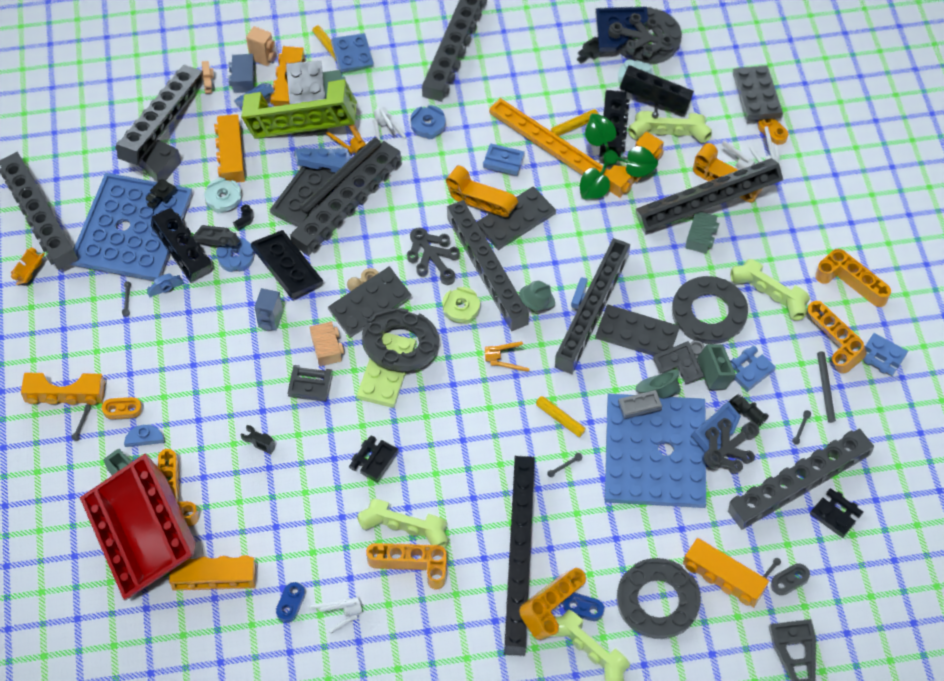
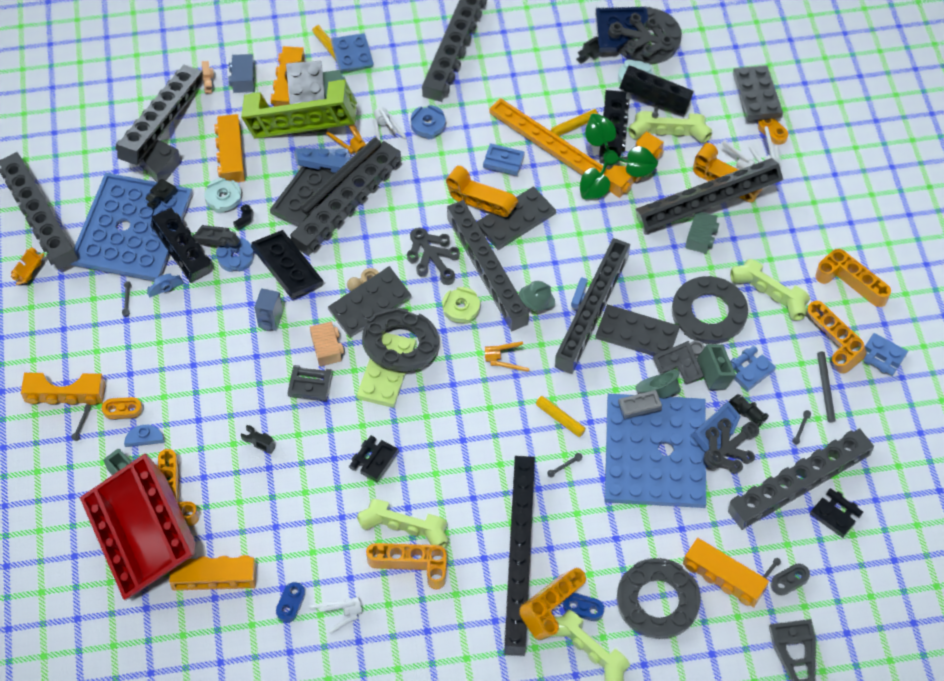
medium blue plate [234,83,274,107] -> none
light nougat brick [246,26,276,66] -> none

